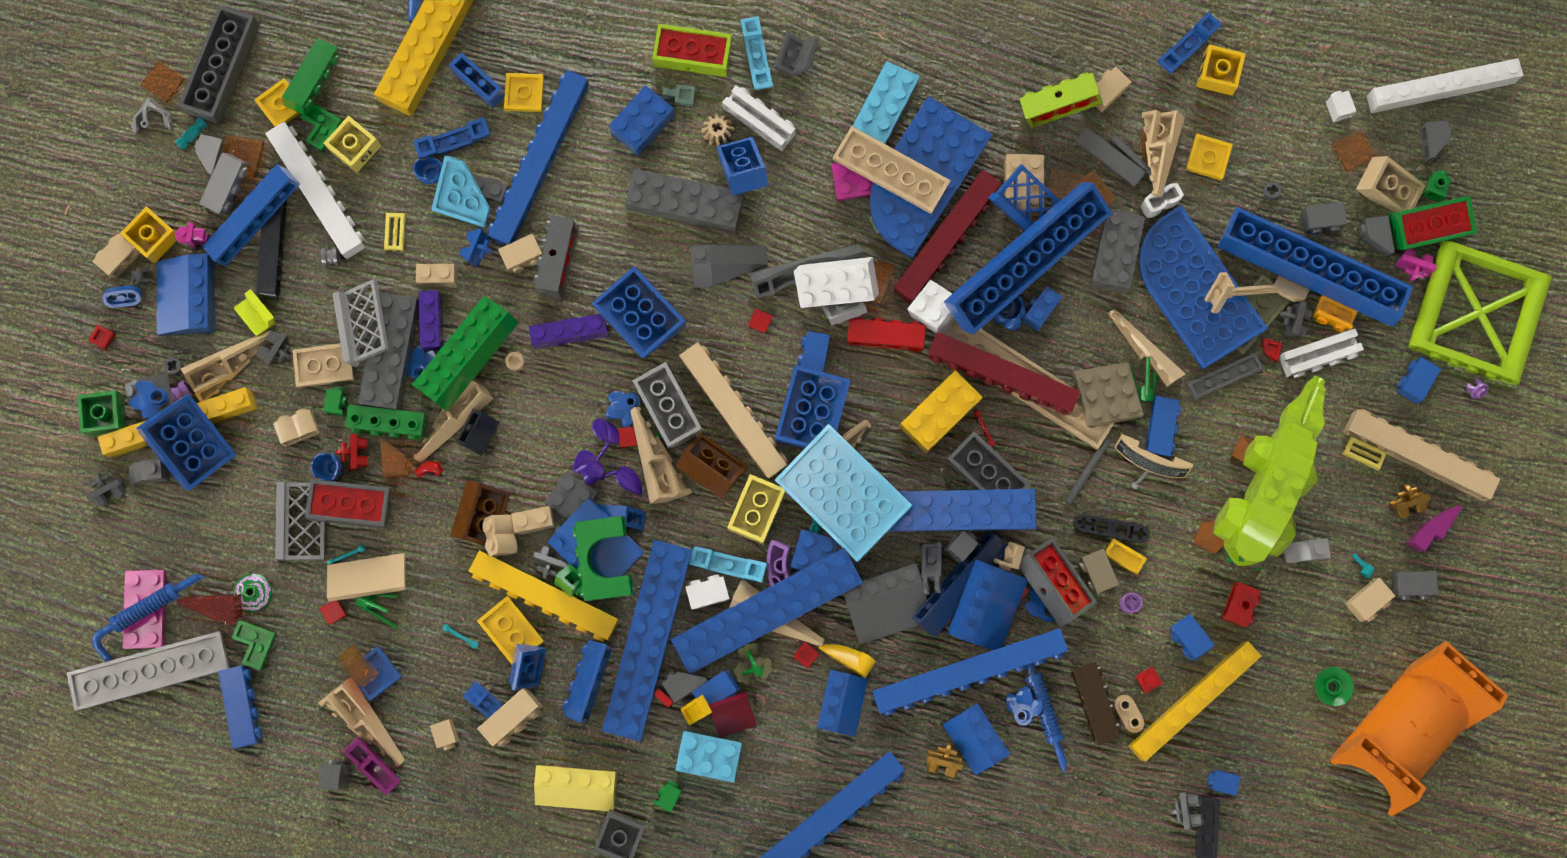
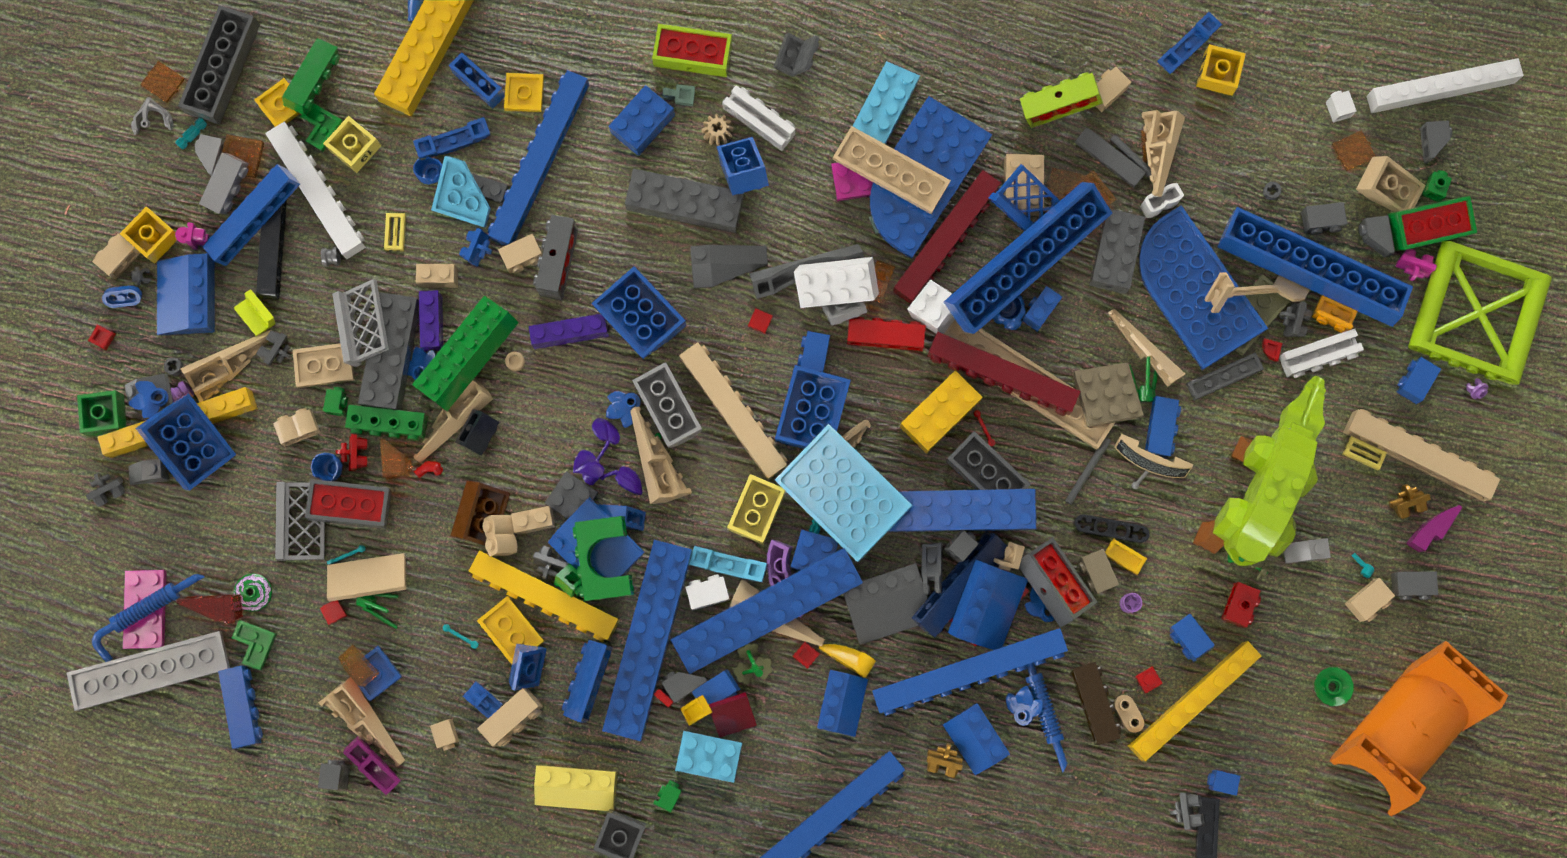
red tile [618,427,638,448] -> none
reddish brown slope [675,433,748,499] -> none
medium azure slope [741,16,773,90] -> none
yellow plate [1185,134,1233,181] -> none

